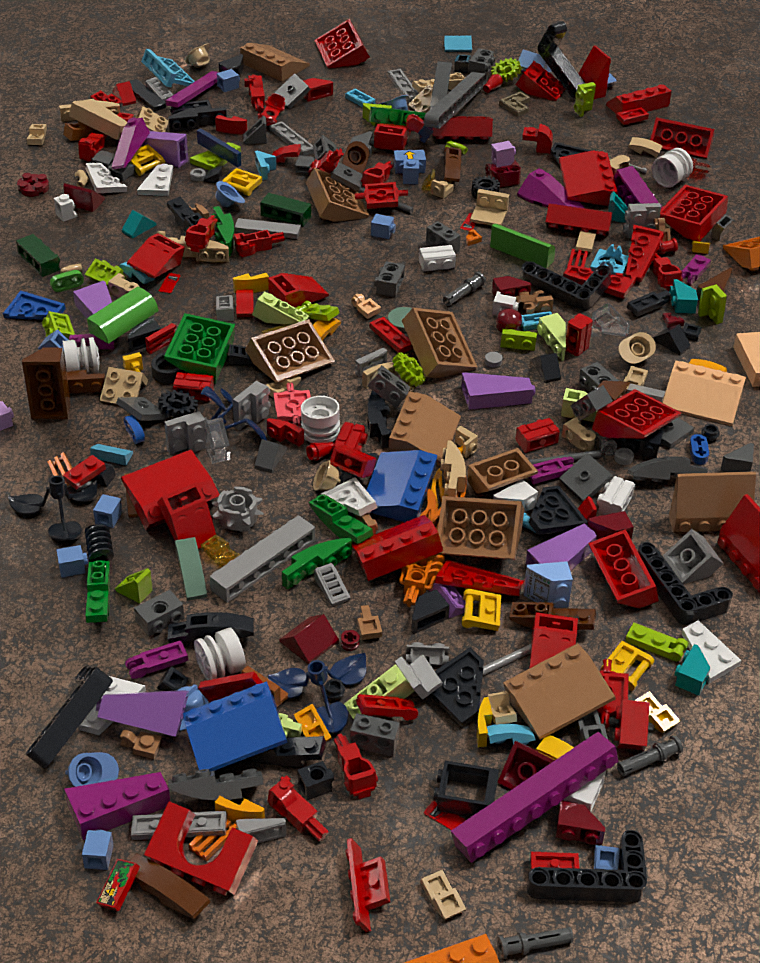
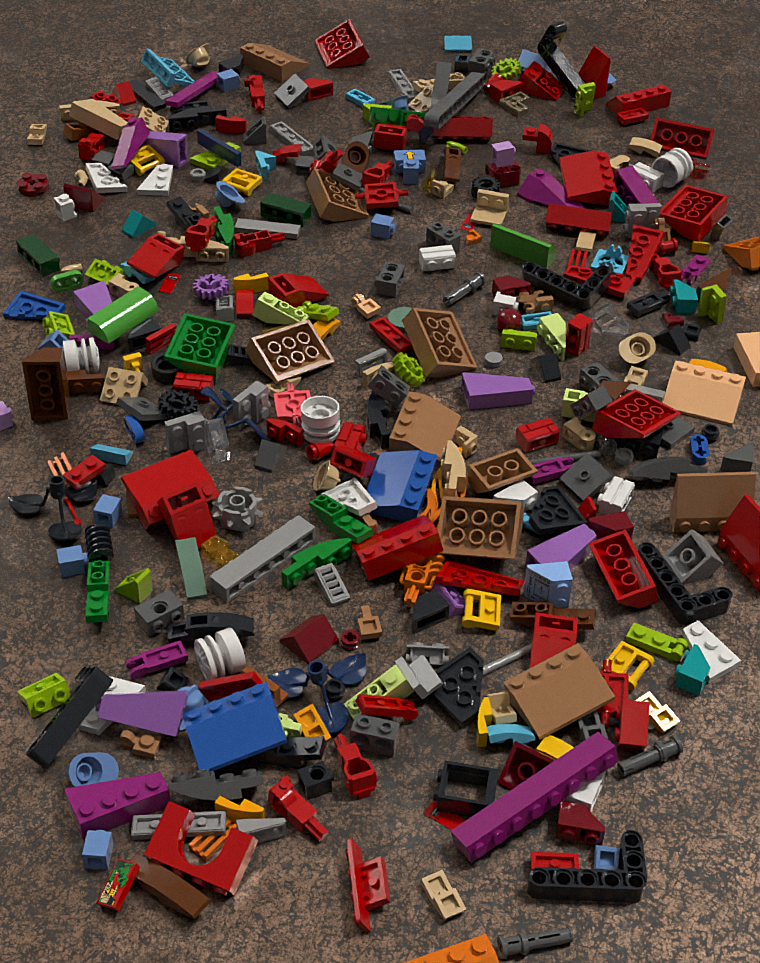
red piece [258,93,285,126] -> none
none -> lime bracket [17,673,71,717]
none -> red hinge [63,497,82,525]
none -> medium lavender gear [193,274,230,300]
none -> red slope [489,80,523,102]
none -> white brick [633,162,665,193]

